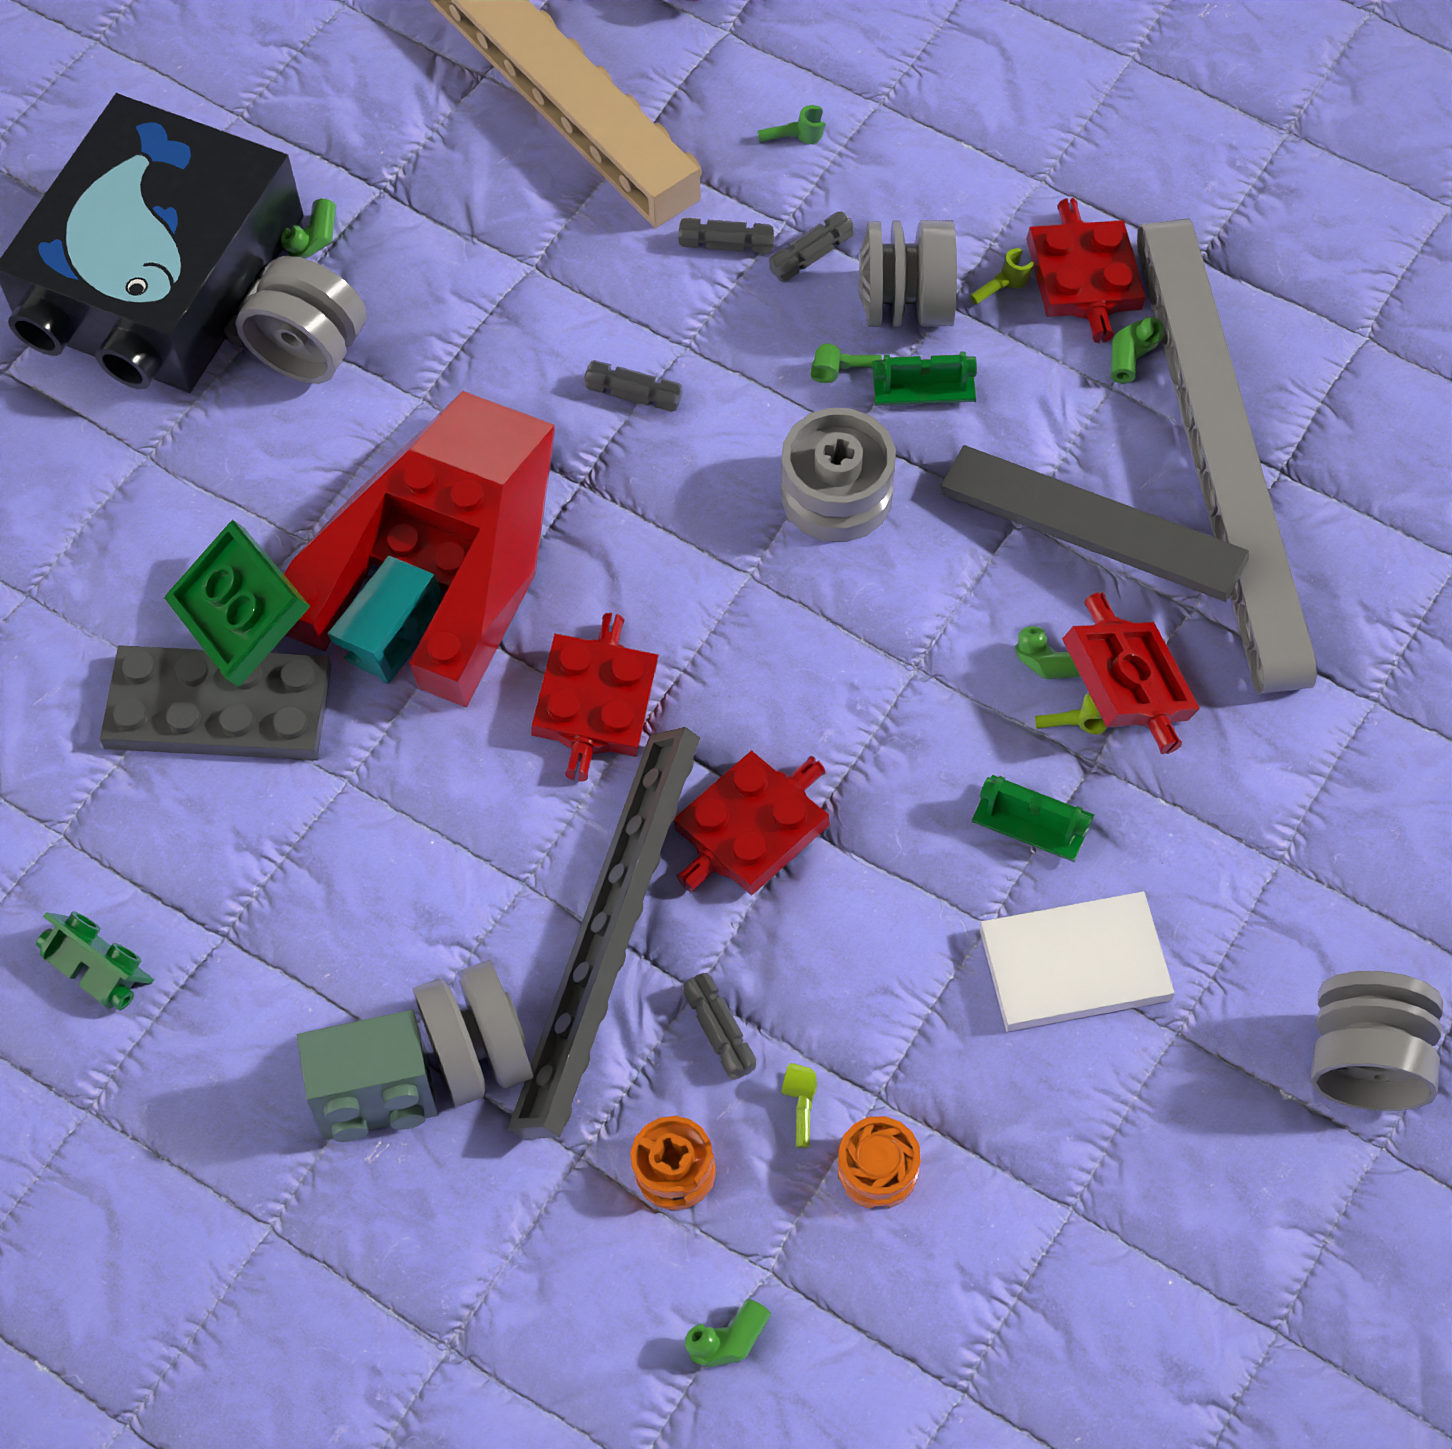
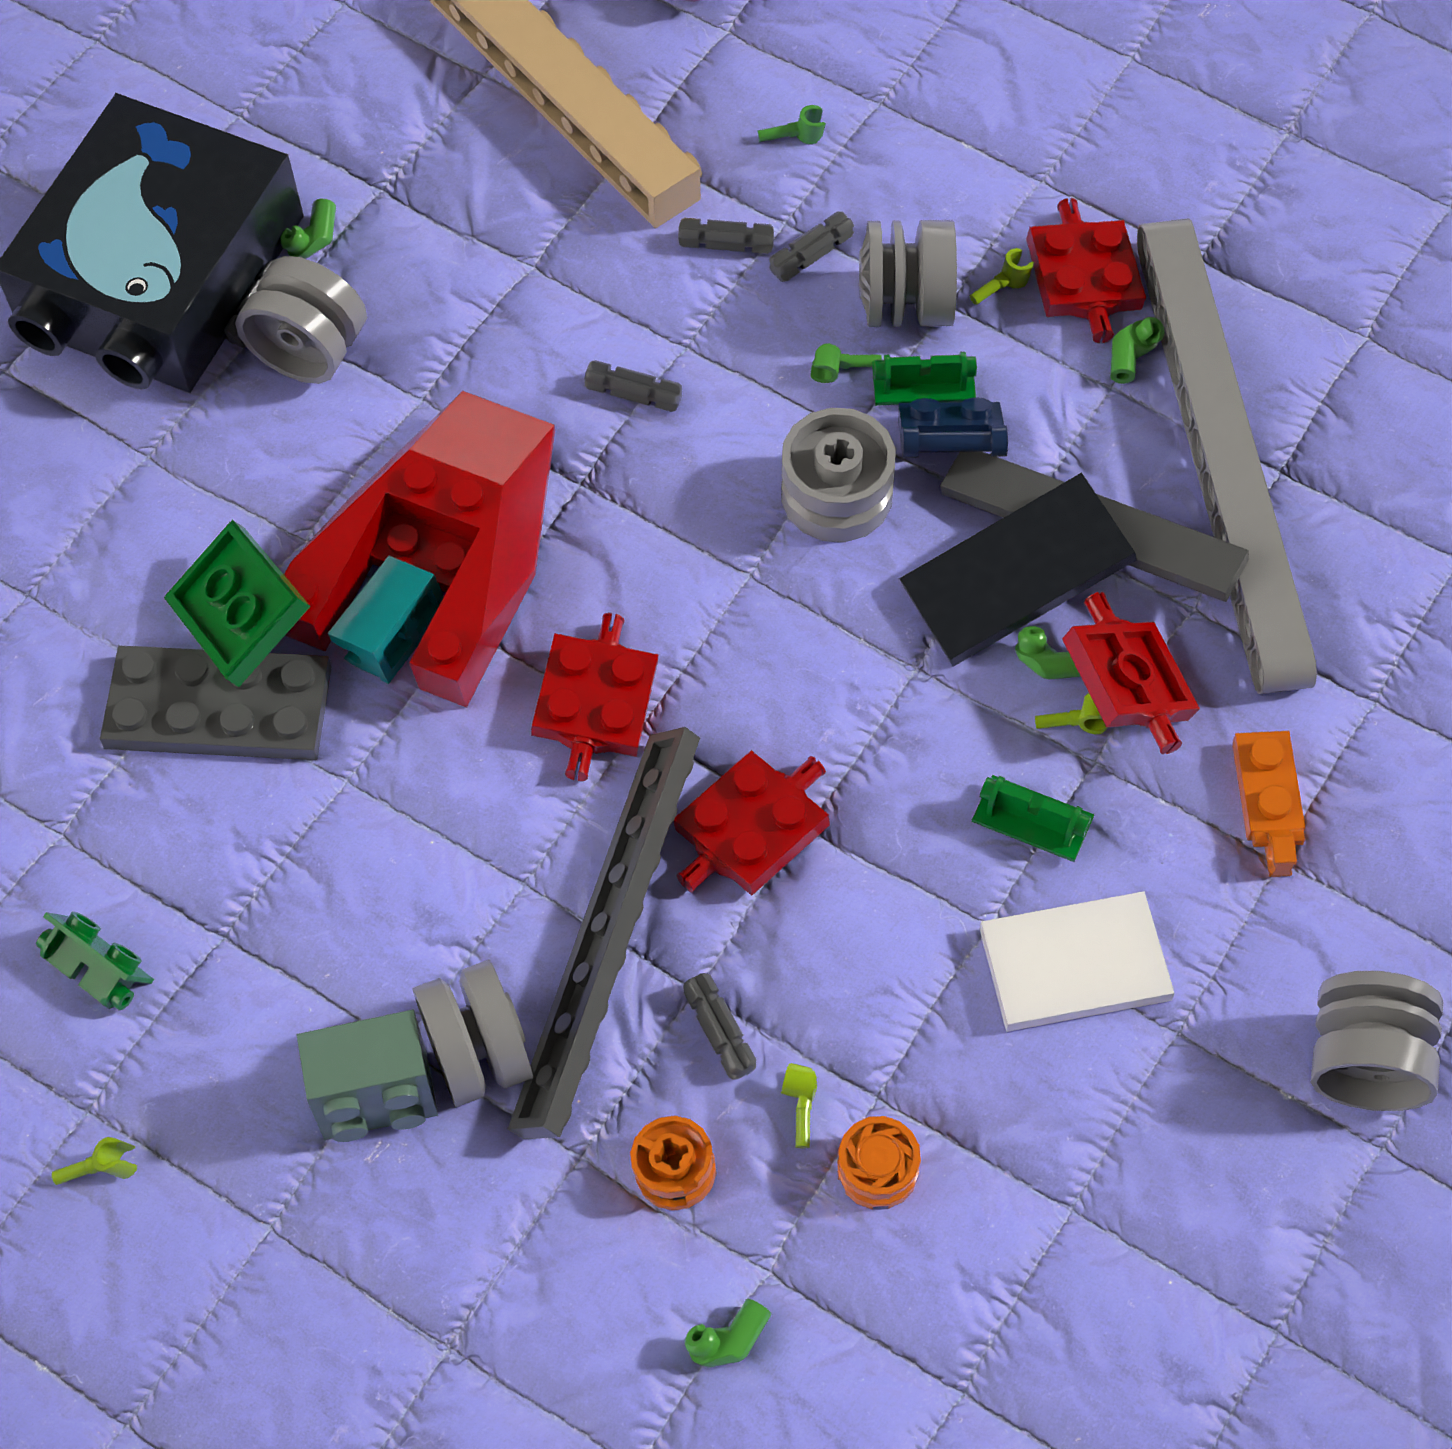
none -> lime hand [51,1137,137,1185]
none -> dark blue plate [898,397,1008,458]
none -> black tile [899,472,1137,667]
none -> orange hinge [1232,731,1306,877]

